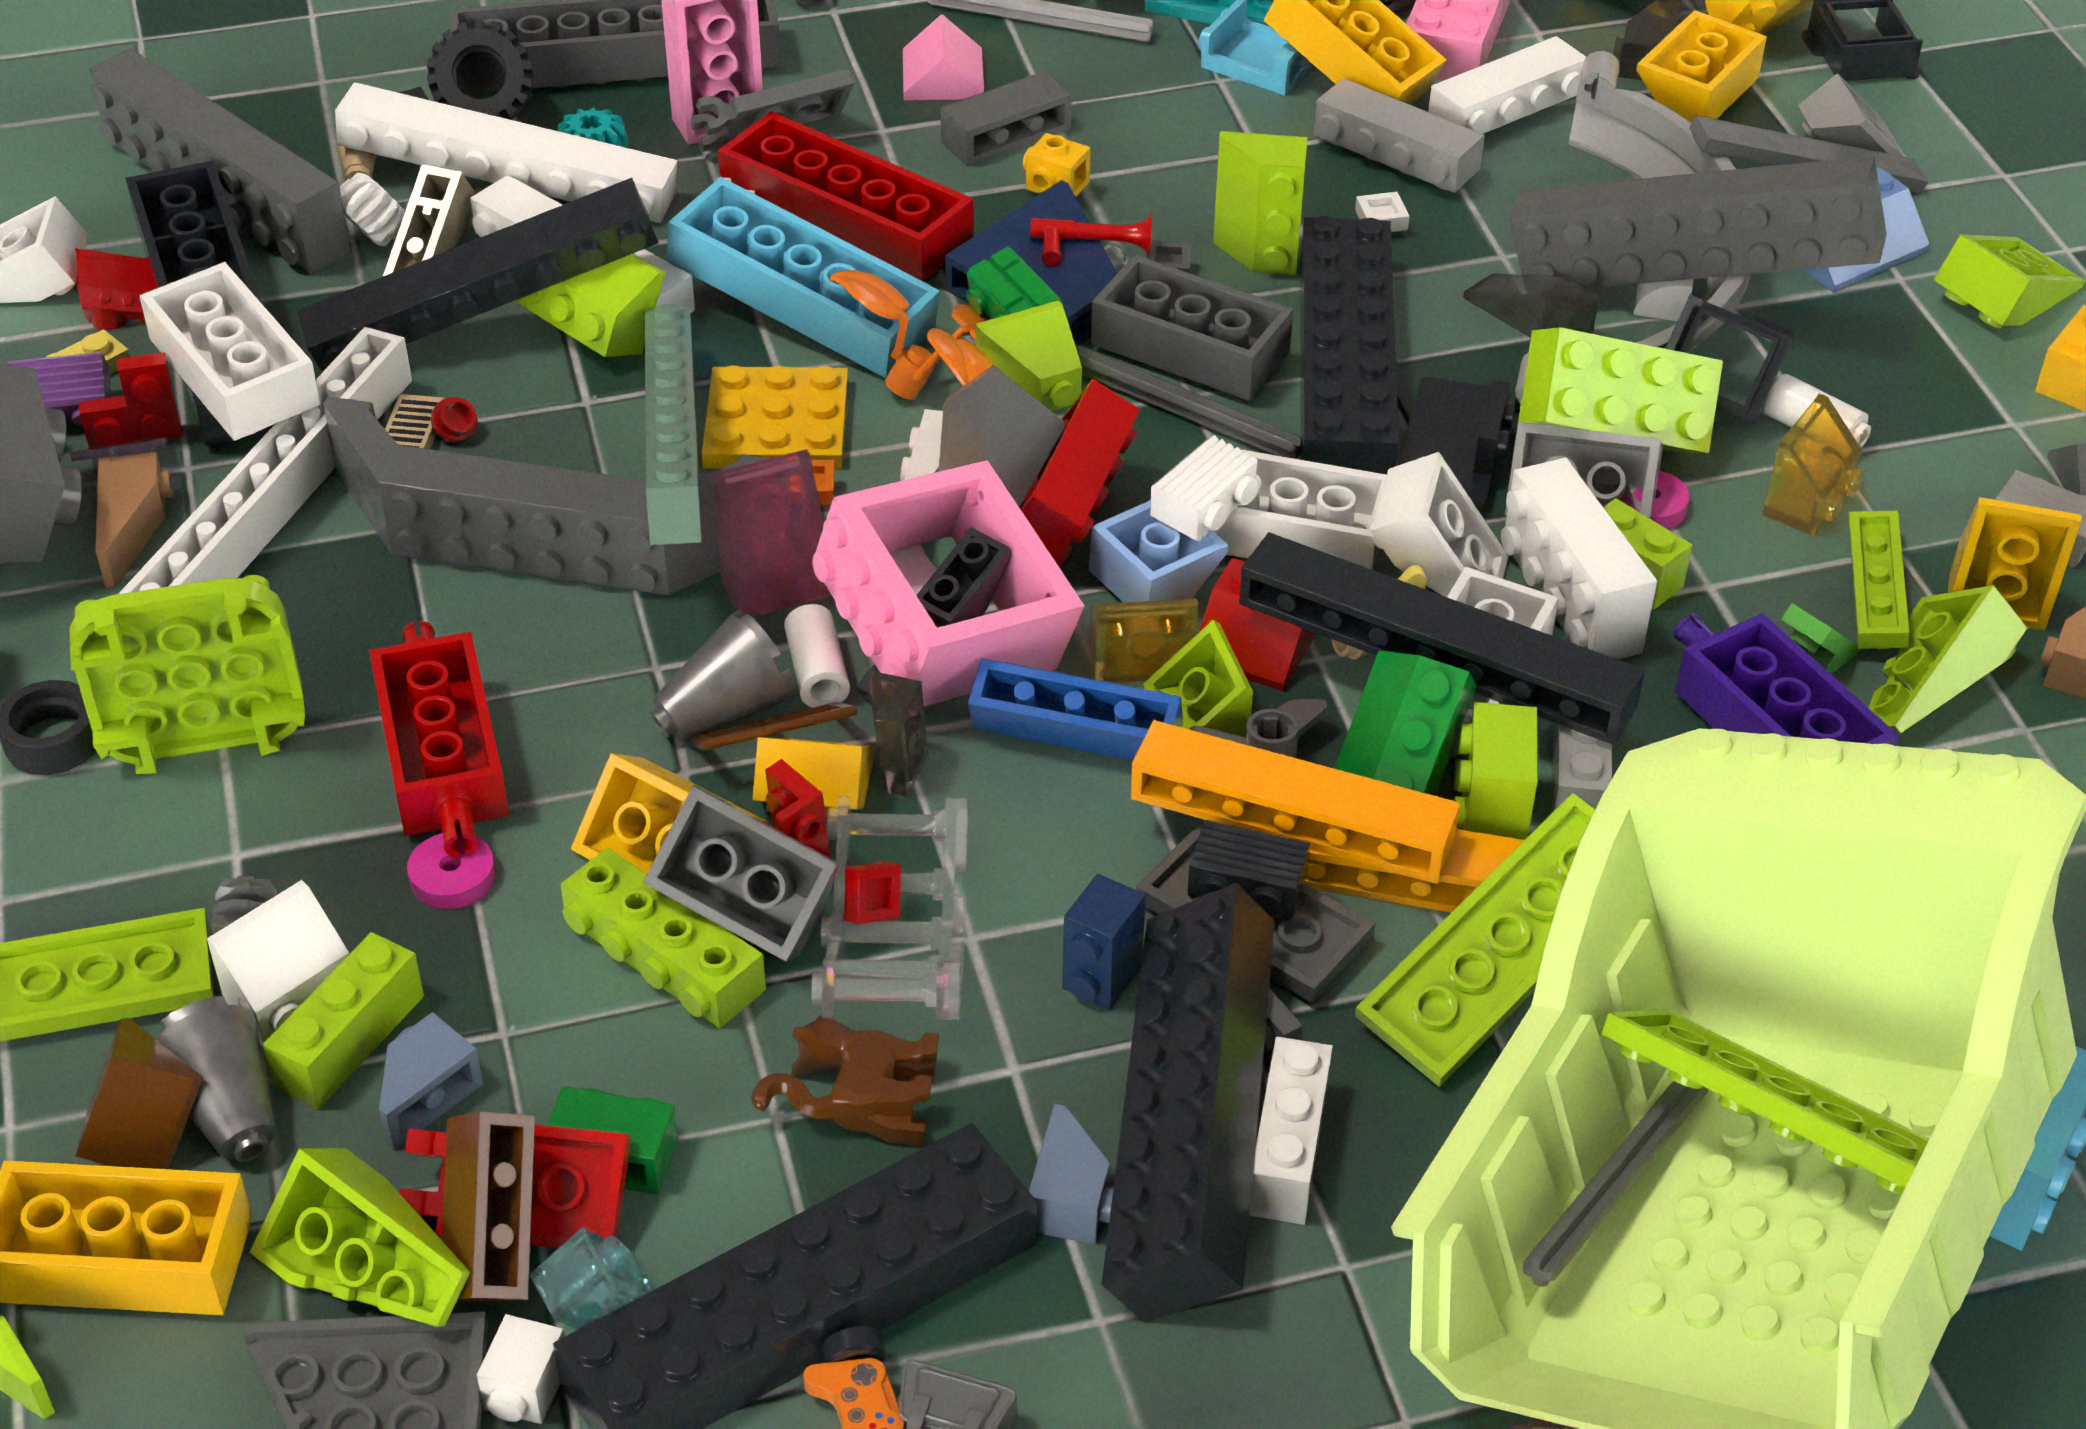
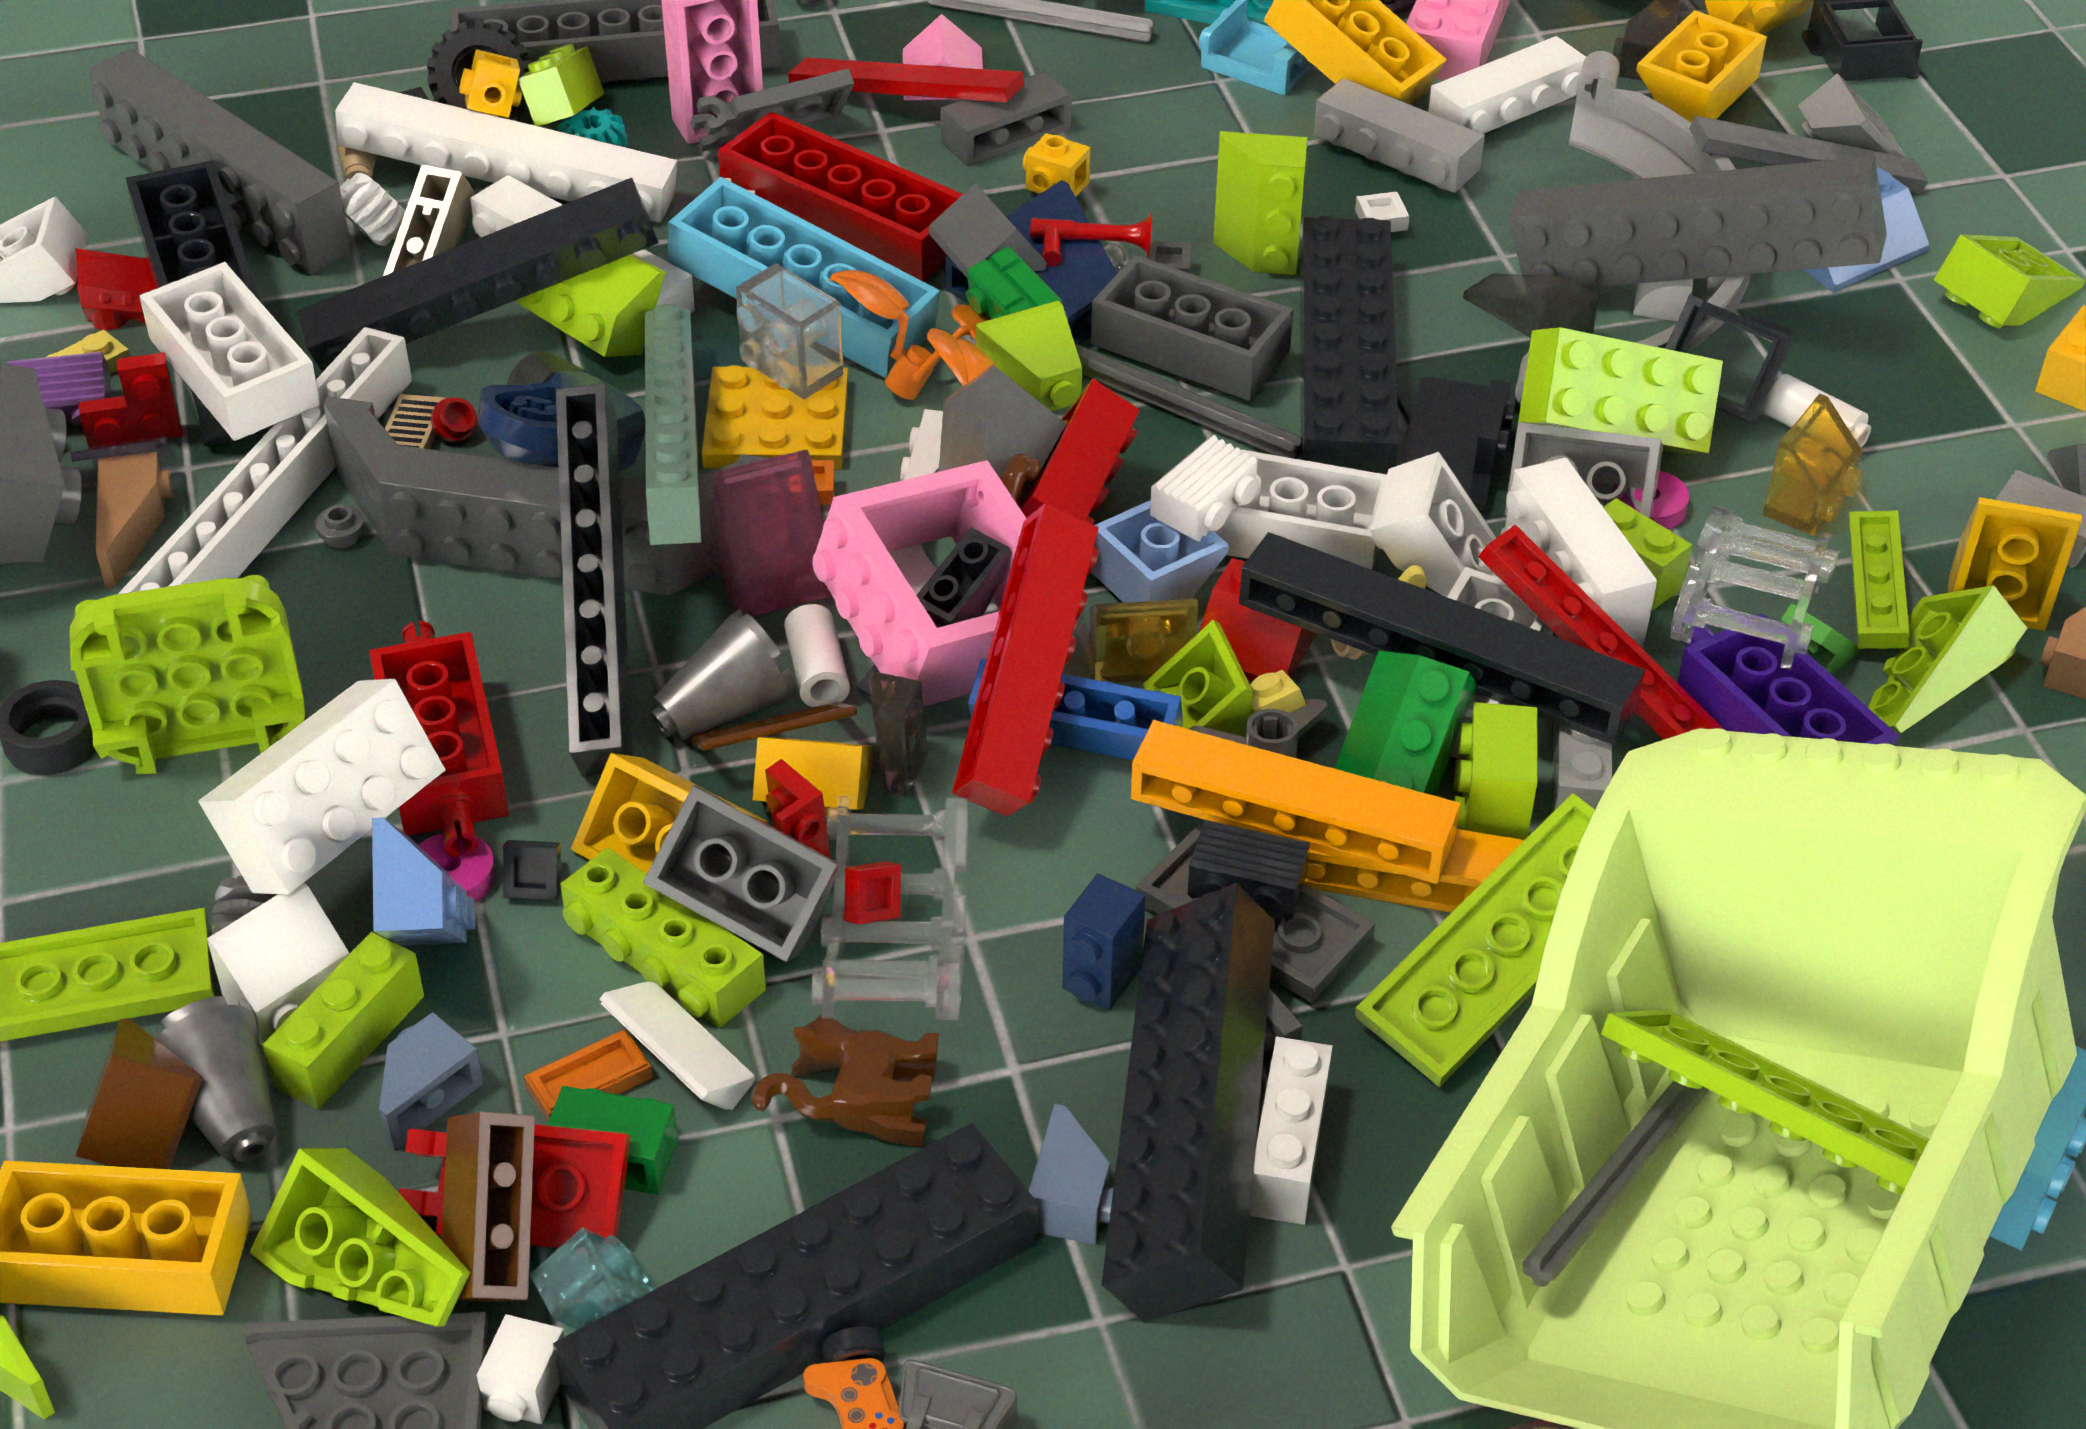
none -> white brick [198,679,445,894]
none -> dark grey plate [315,505,365,548]
none -> medium blue slope [372,817,476,946]
none -> yellow brick [459,49,522,118]
none -> dark blue piece [478,352,646,471]
none -> black tile [503,840,561,900]
none -> lime brick [518,43,604,126]
none -> orange tile [524,1029,653,1121]
none -> black brick [556,383,633,777]
none -> white slope [599,981,755,1110]
none -> clear brick [736,263,843,399]
none -> red tile [788,57,1024,103]
none -> dark grey slope [928,183,1047,277]
none -> red brick [951,504,1099,817]
none -> reddish brown arm [1000,453,1041,505]
none -> light yellow plate [1250,670,1306,715]
none -> red plate [1478,524,1725,740]
none -> clear fence [1670,505,1840,670]

